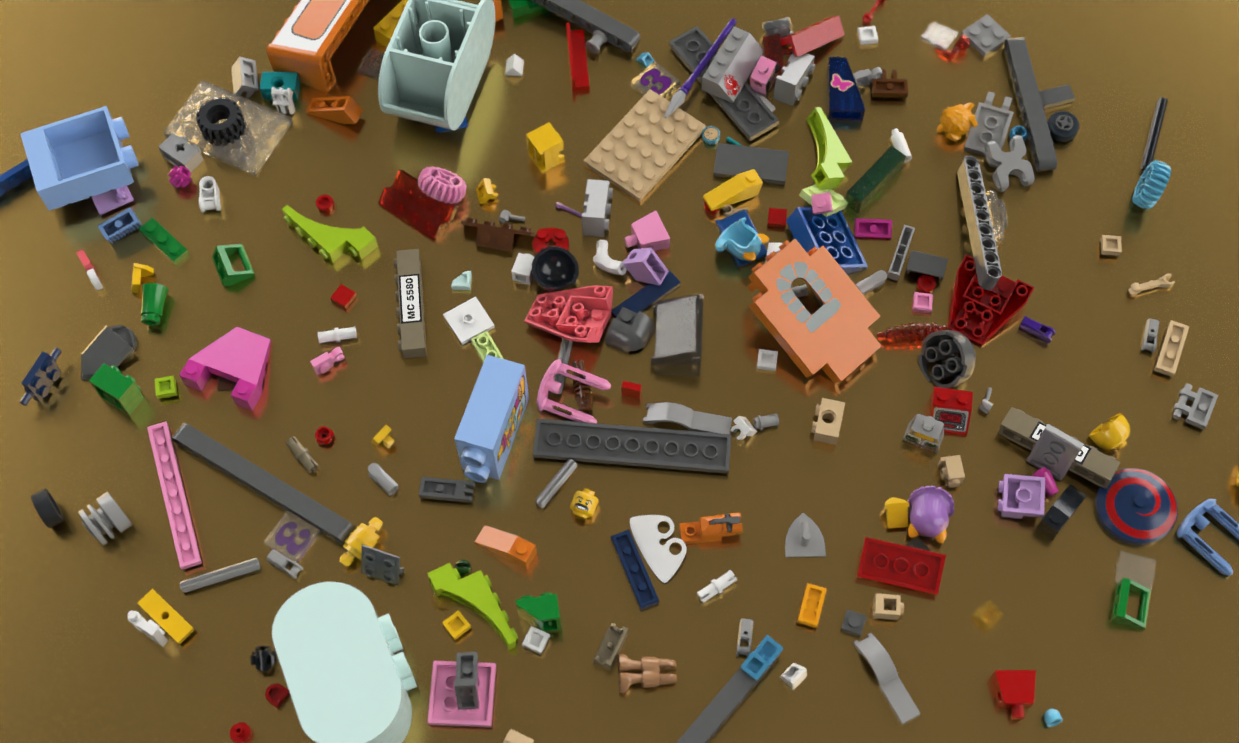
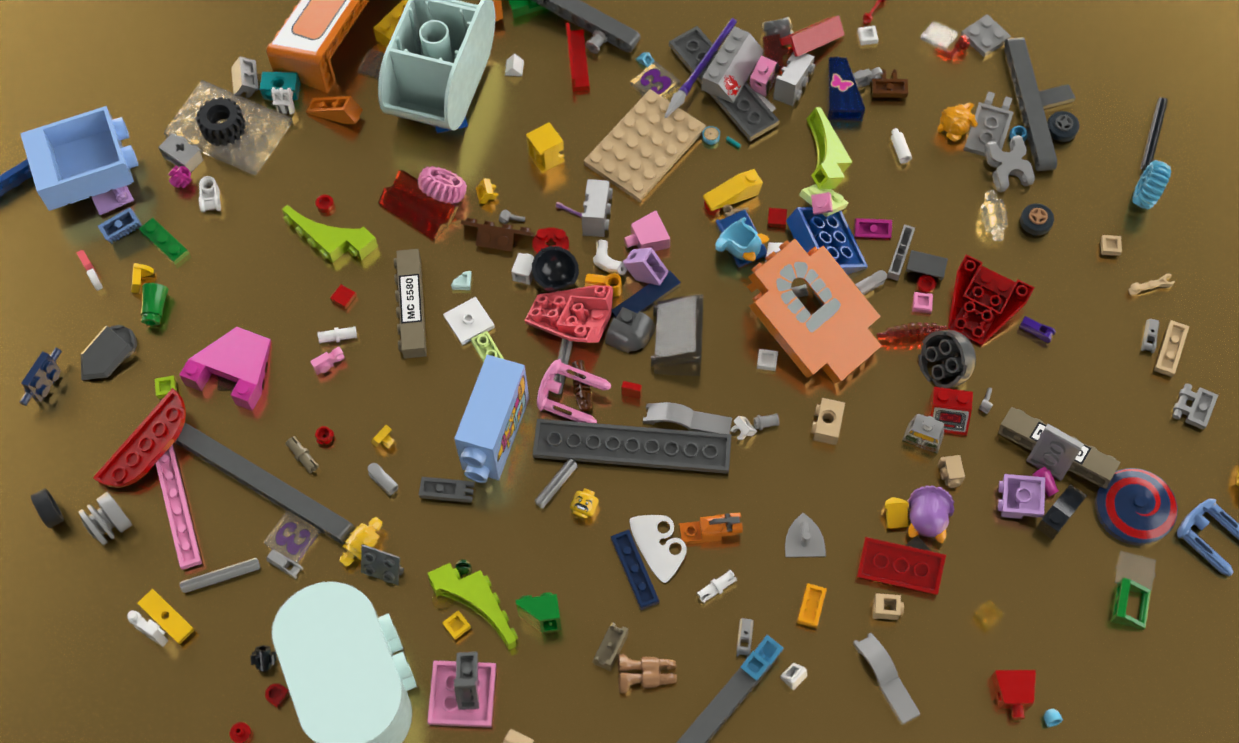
green brick [89,363,144,415] -> none
green tile [212,244,255,286] -> none
orange slope [475,525,537,570] -> none
white plate [522,626,550,654] -> none
dark grey tile [713,143,789,185] -> none
dark grey plate [840,610,867,637] -> none
clear green brick [845,146,906,214] -> none
dark grey beam [957,156,1002,290] -> none
yellow cylinder [1089,413,1131,450] -> none
none -> red plate [93,388,186,488]
none -> light orange piece [585,273,623,297]
none -> black wheel [1020,203,1054,235]

